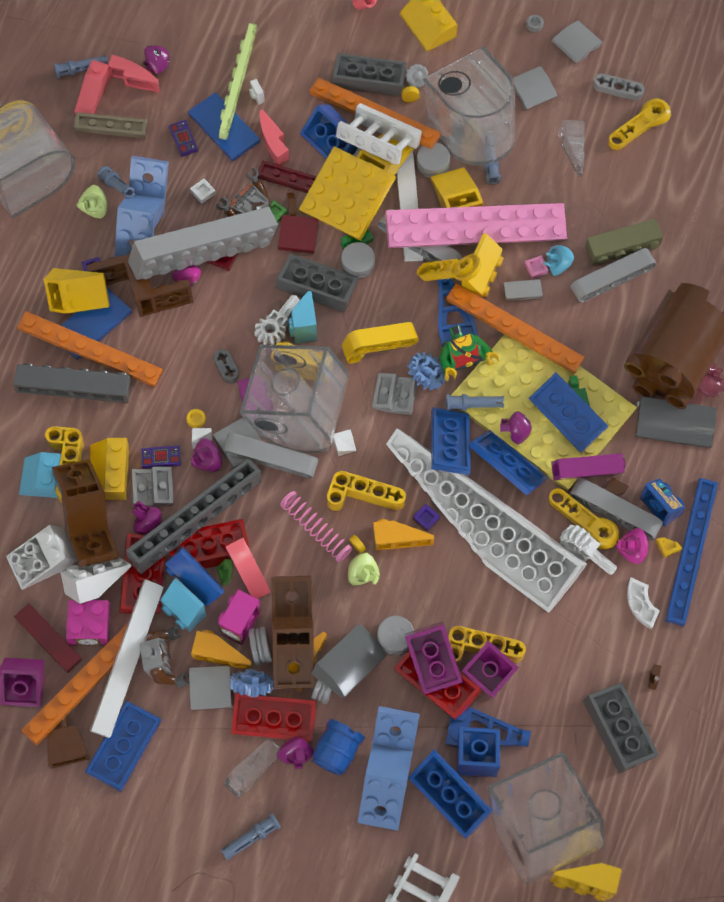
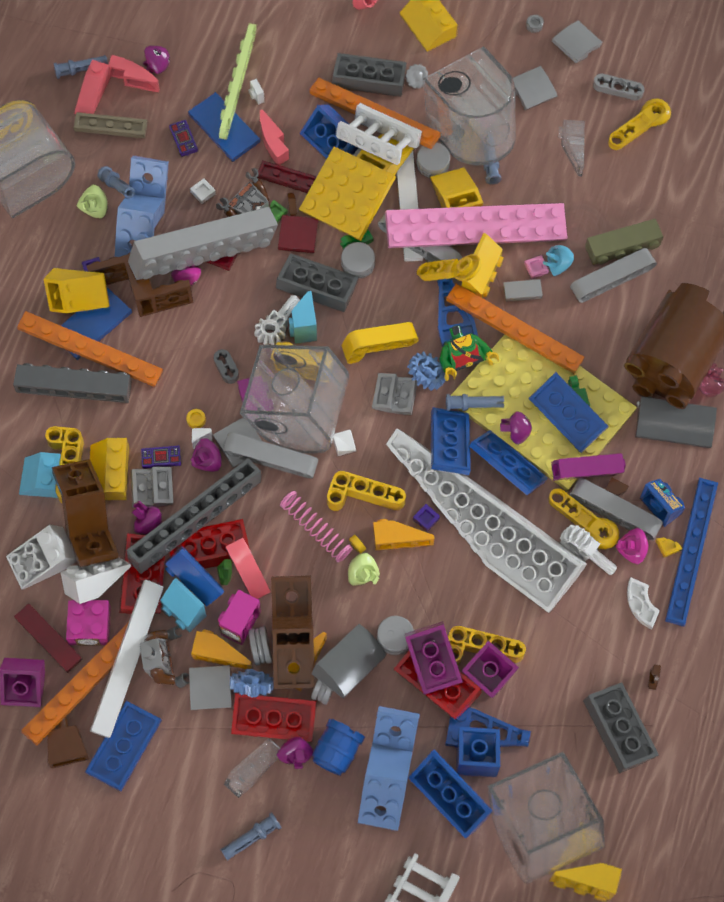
yellow tile [401,86,419,103] -> none

